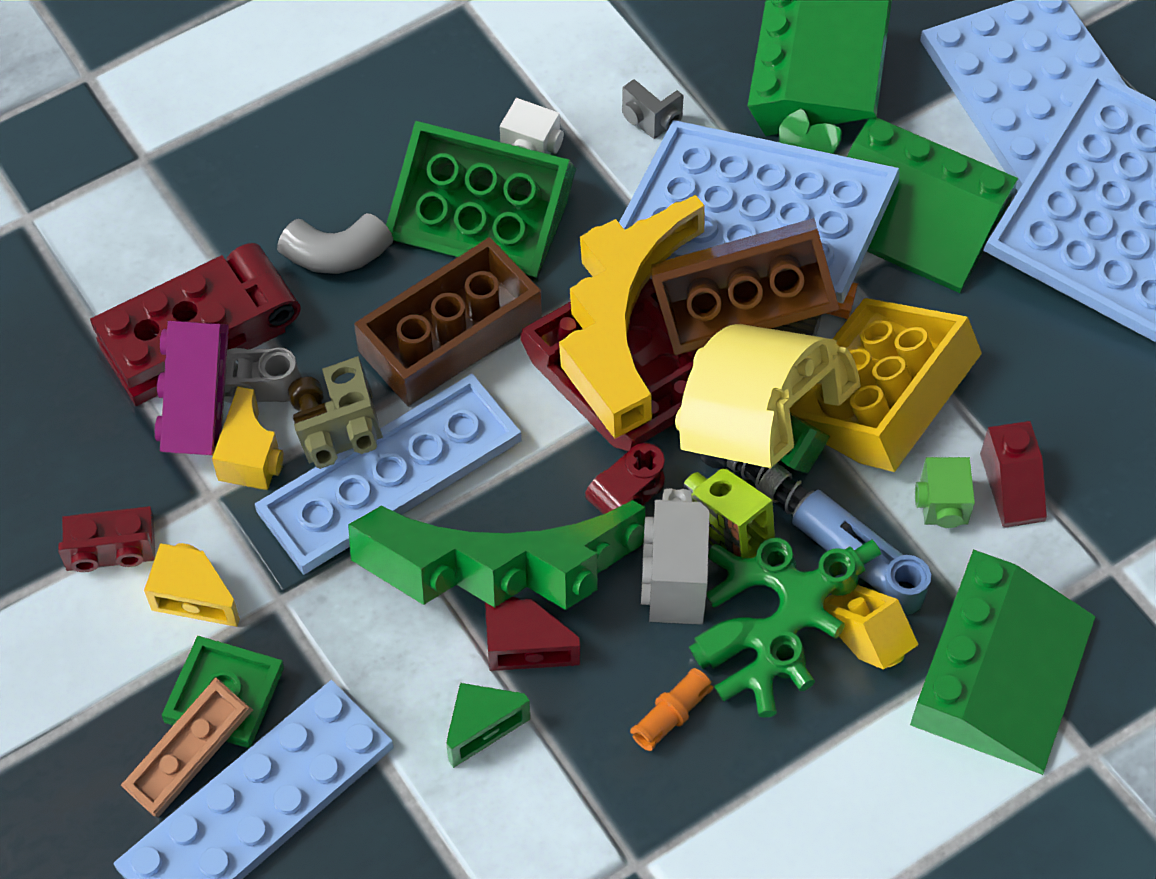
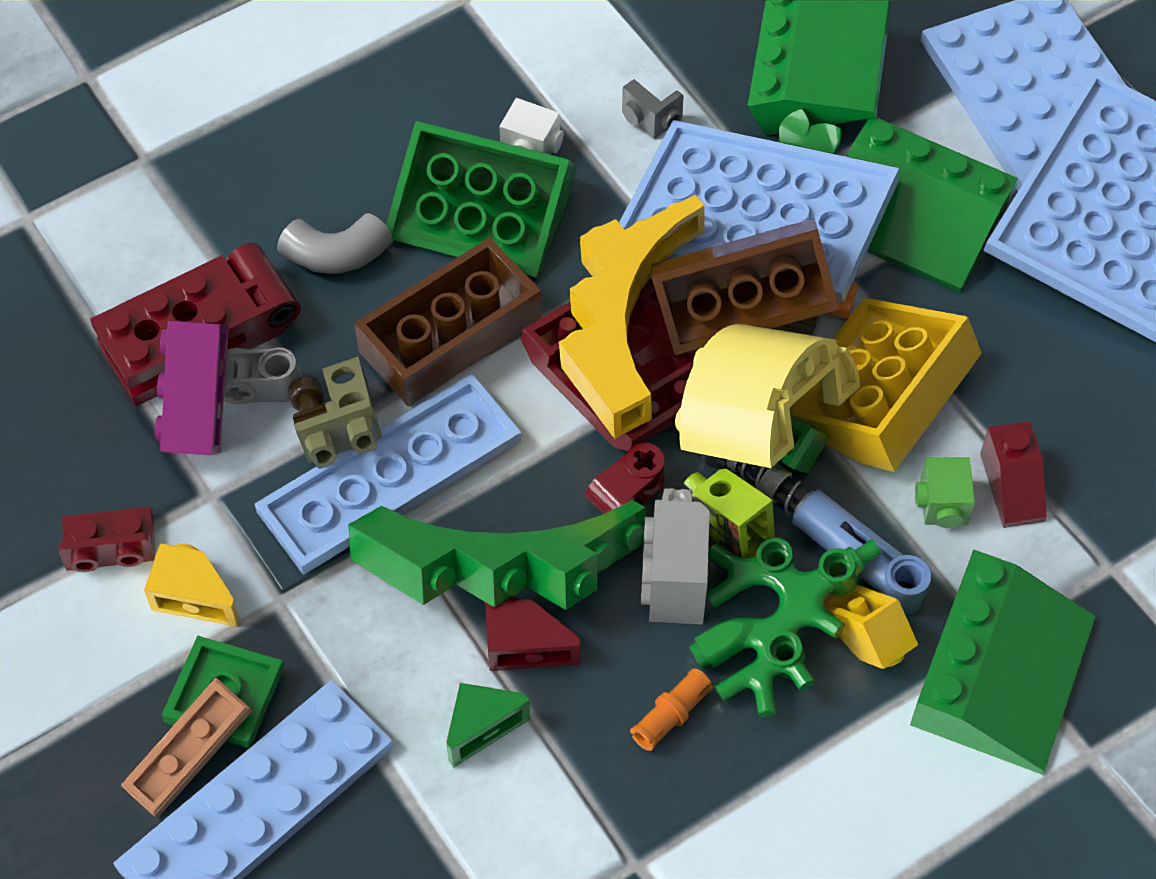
yellow arch [212,386,284,490] -> none

